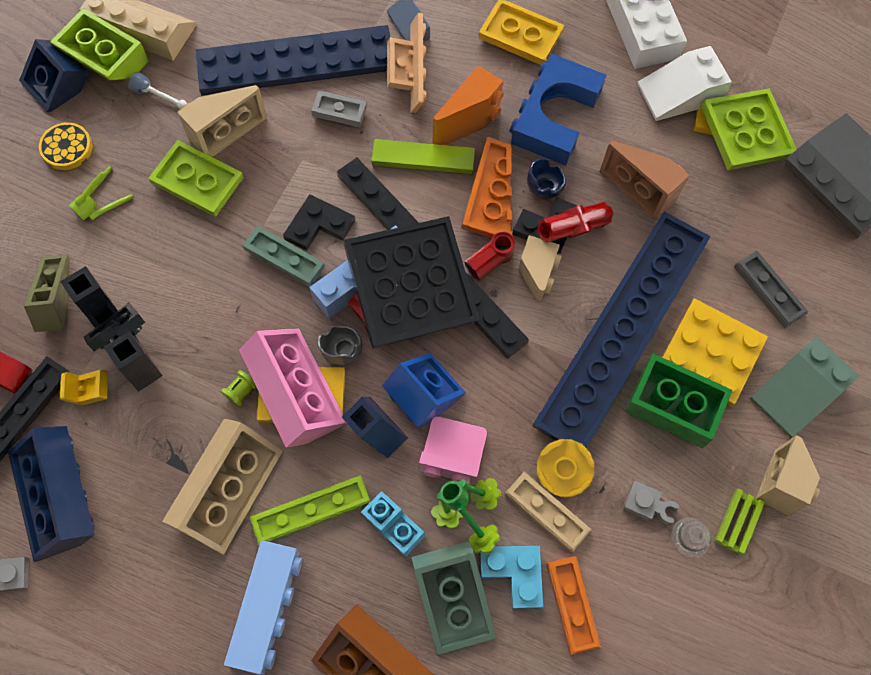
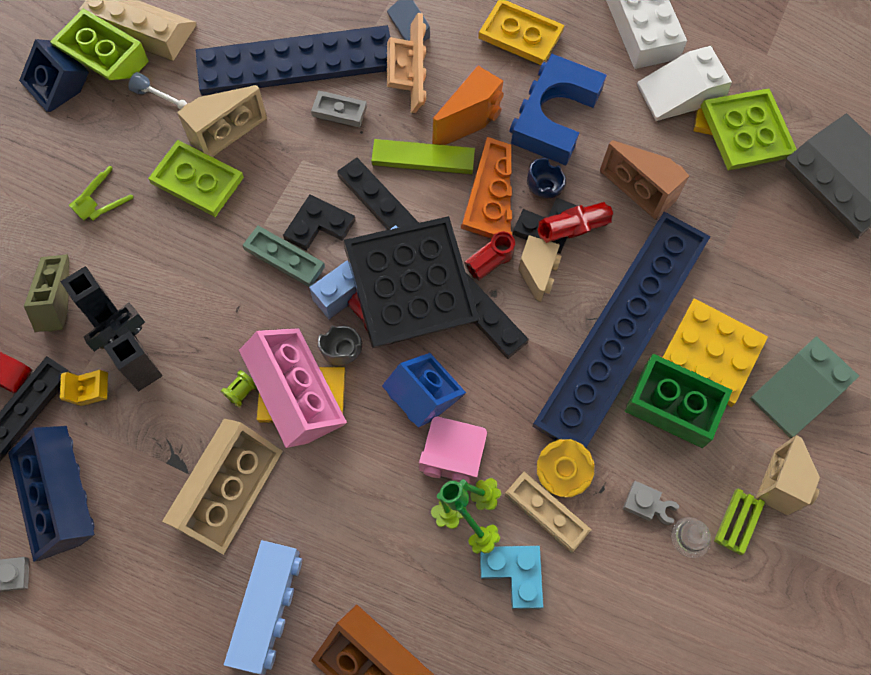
yellow tile [38,122,93,171] -> none
lime tile [250,475,371,546] -> none
dark blue slope [342,397,408,458] -> none
medium azure slope [361,491,426,557] -> none
sand green slope [412,541,496,655] -> none
orange tile [546,556,601,655] -> none
dark grey tile [734,251,808,328] -> none

